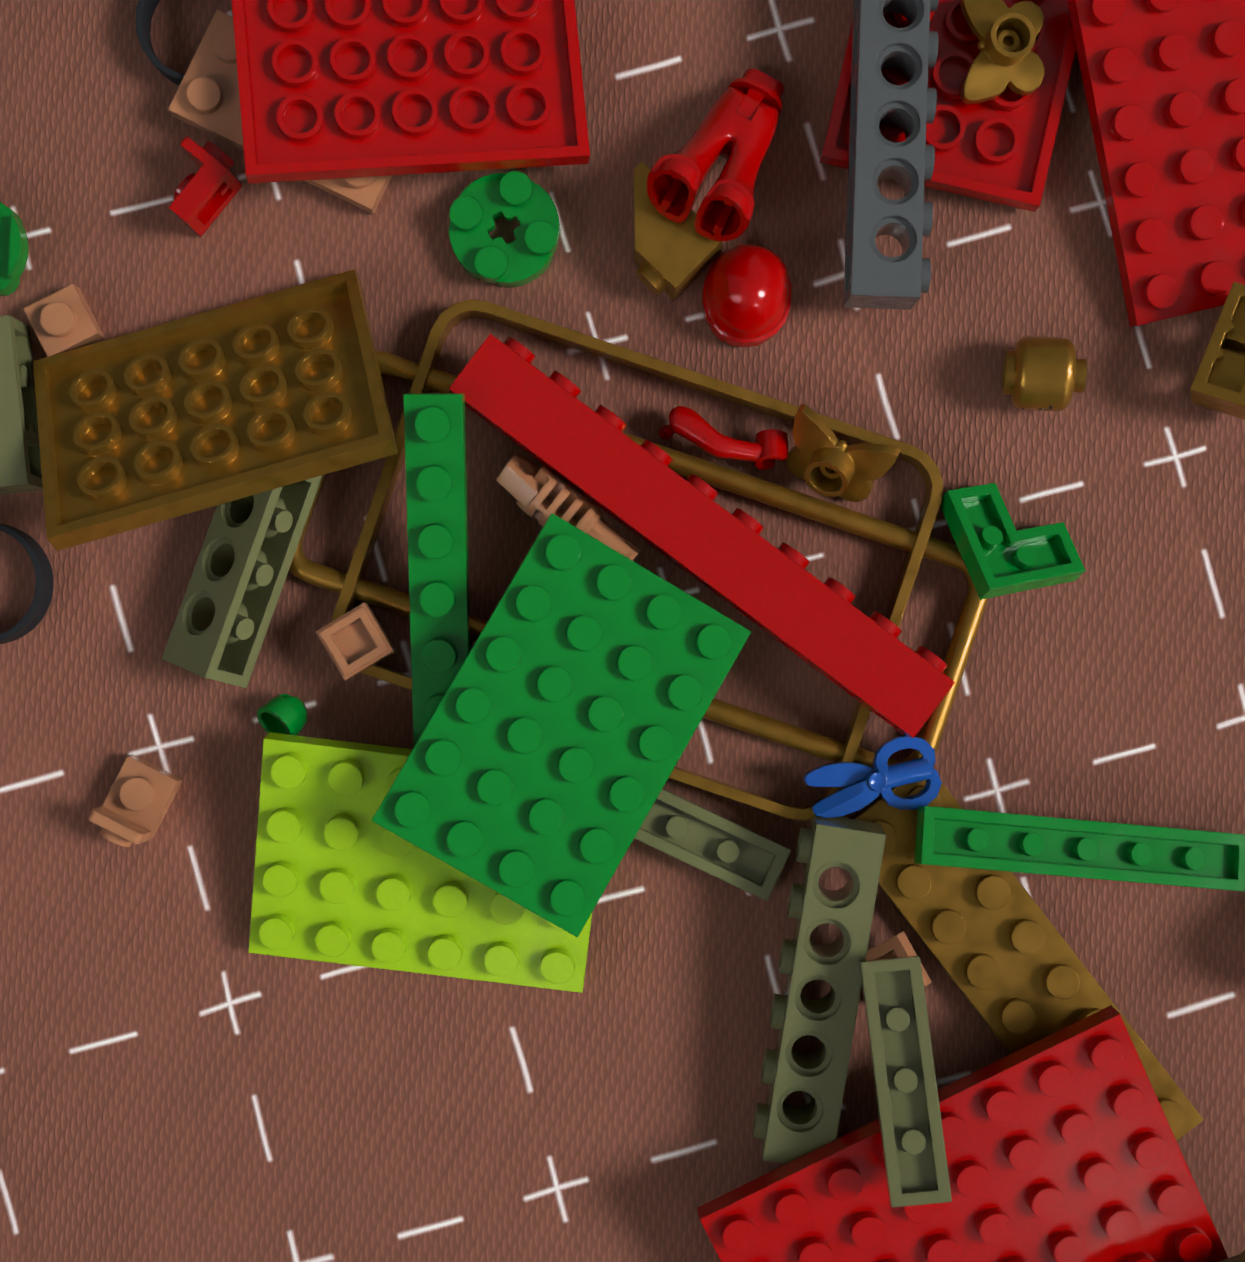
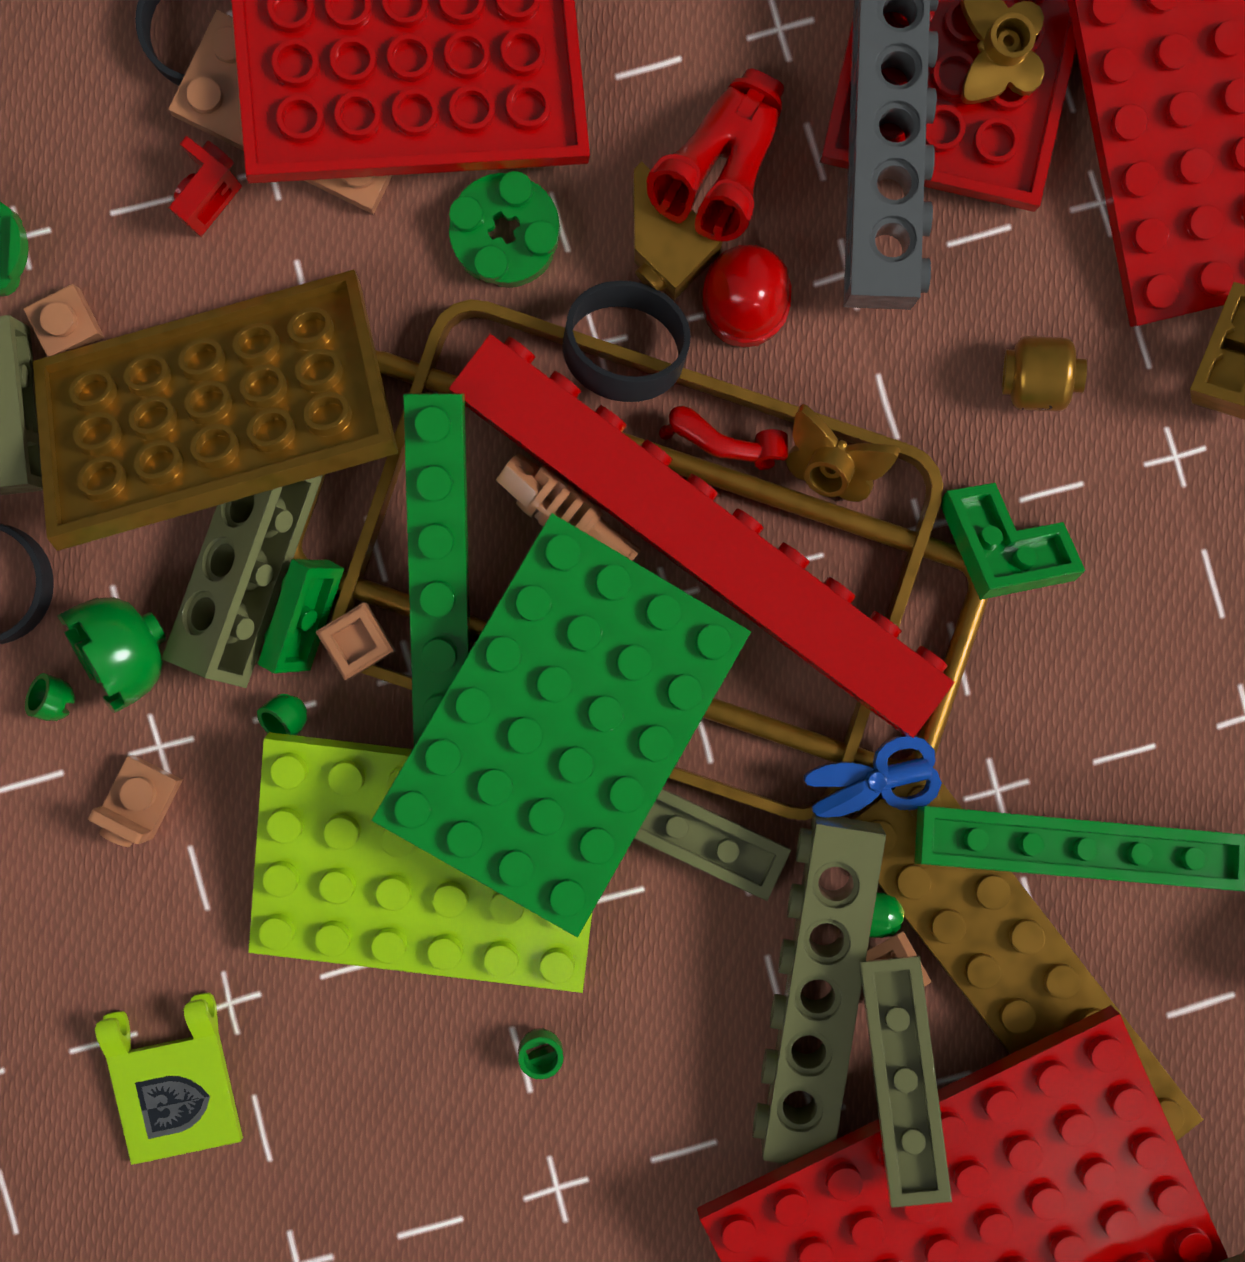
none -> green hinge [25,673,75,721]
none -> green cylinder [57,597,167,713]
none -> lime flag [95,993,243,1165]
none -> green plate [258,559,345,674]
none -> green hinge [518,1028,564,1079]
none -> black tyre [562,280,691,402]
none -> green hinge [870,892,905,938]

